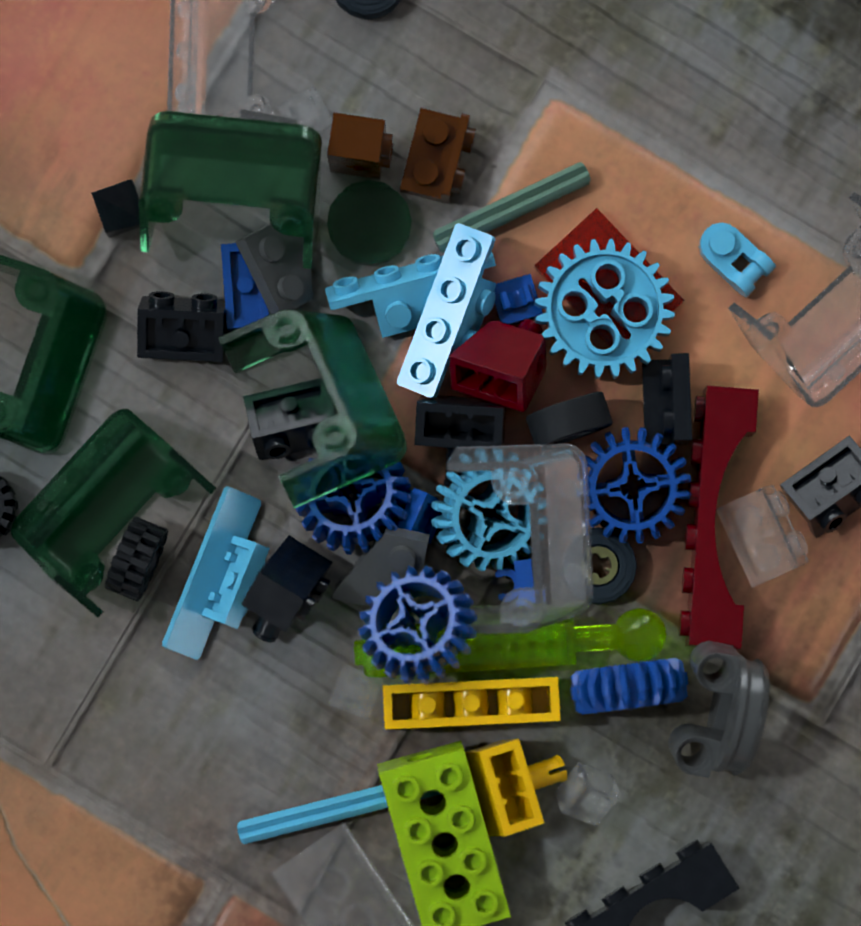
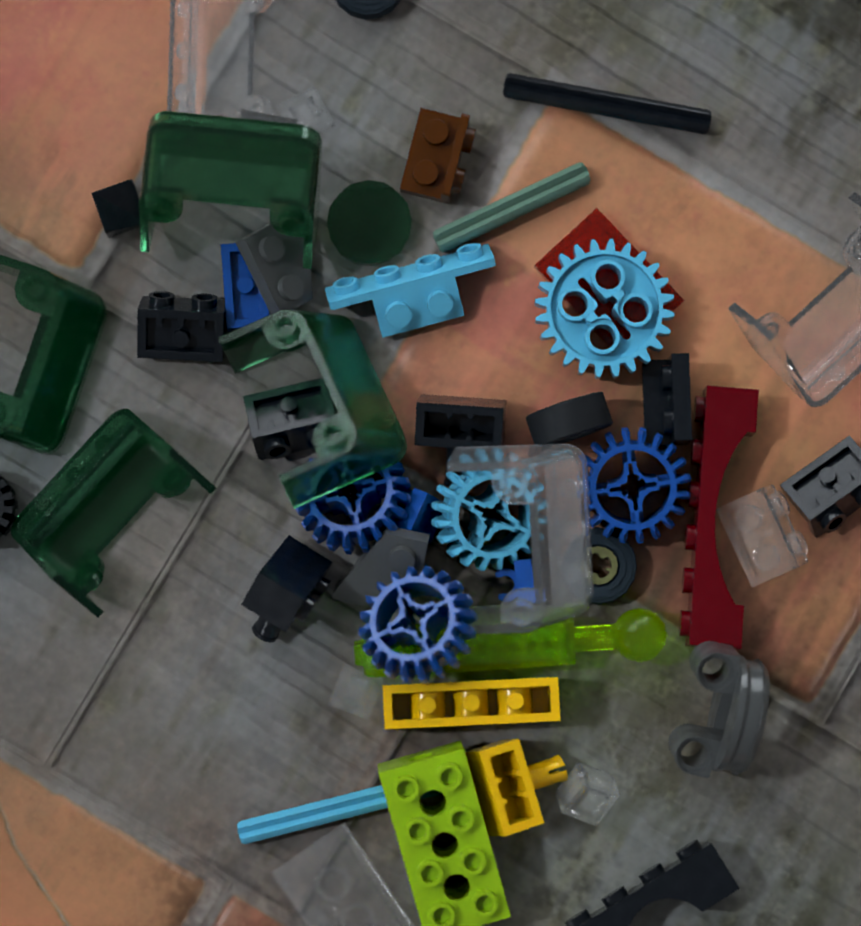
black tyre [105,516,168,602] -> none
medium azure bracket [162,486,270,660] -> none
reddish brown brick [327,113,394,179] -> none
bracket [397,223,497,398] -> none
dark red torso [449,319,547,412] -> none
blue tile [494,274,543,325] -> none
blue gear [570,658,689,715] -> none
medium azure plate [699,223,776,298] -> none
none -> black axle [503,73,712,134]

